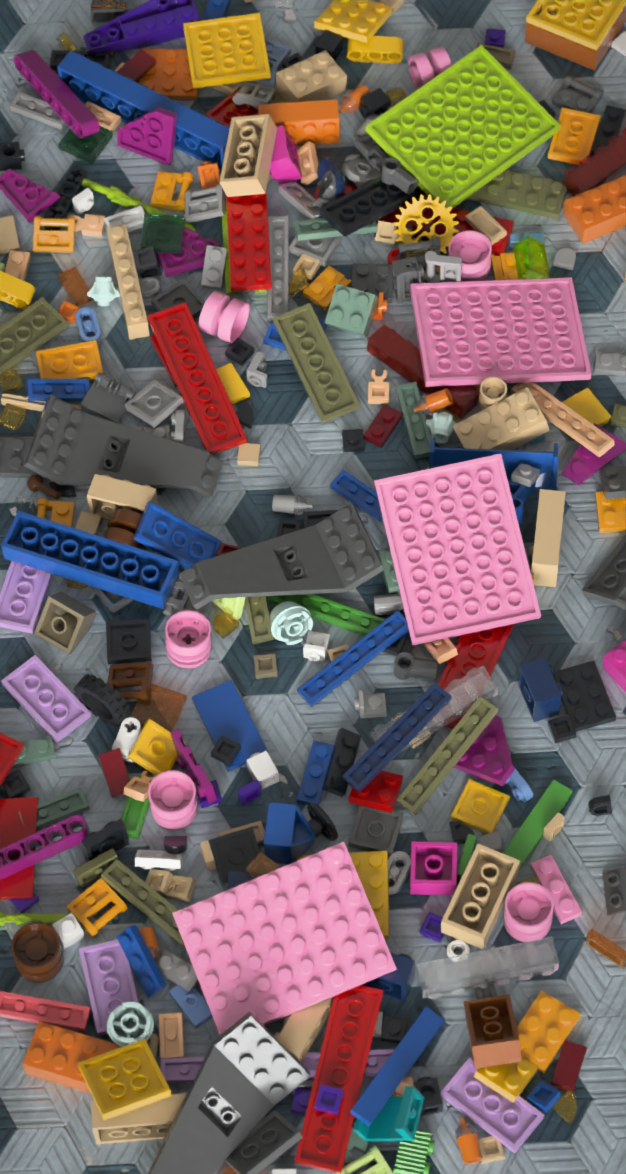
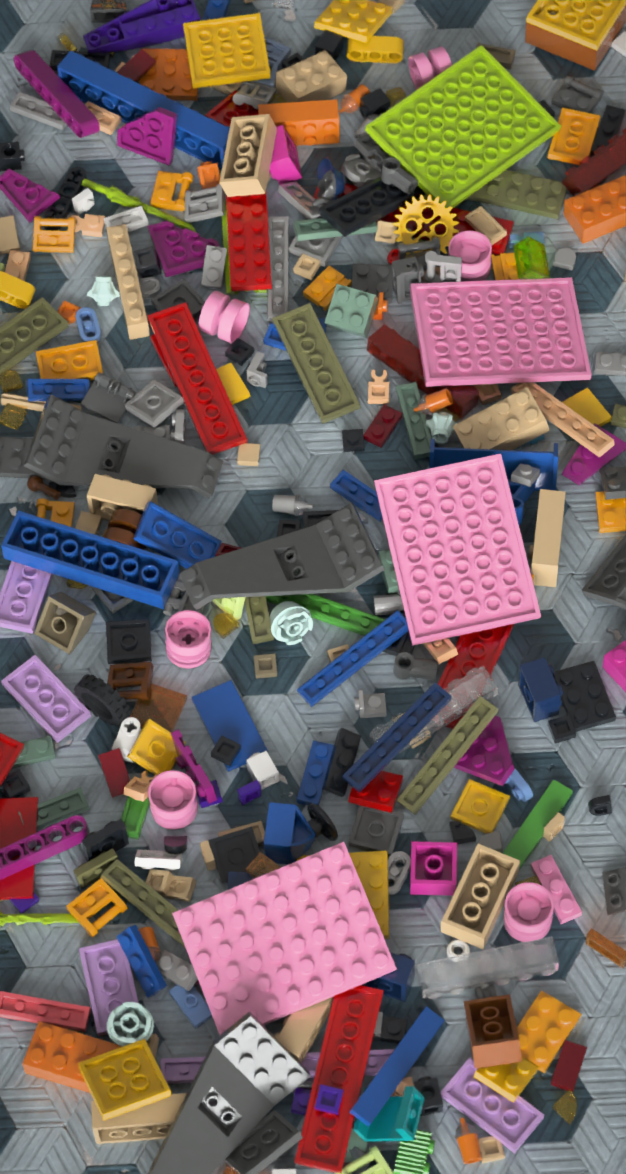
reddish brown wheel [11,922,64,983] -> none
white brick [52,913,84,950] -> none
clear orange tile [57,267,94,306] -> none
clear green plate [58,126,113,164] -> none
clear green plate [141,214,185,253] -> none
light nougat plate [159,1012,184,1059] -> none
black tile [235,402,254,429] -> none
clear yellow tile [289,267,309,295] -> none
light nougat plate [297,141,319,186] -> none
white bracket [303,631,330,661] -> none
dark purple tile [420,912,445,943] -> none
bright green tile [457,834,477,884] -> none
tan wheel [479,377,507,410] -> none
dark purple plate [485,28,506,48] -> none
blue plate [527,1081,561,1113] -> none

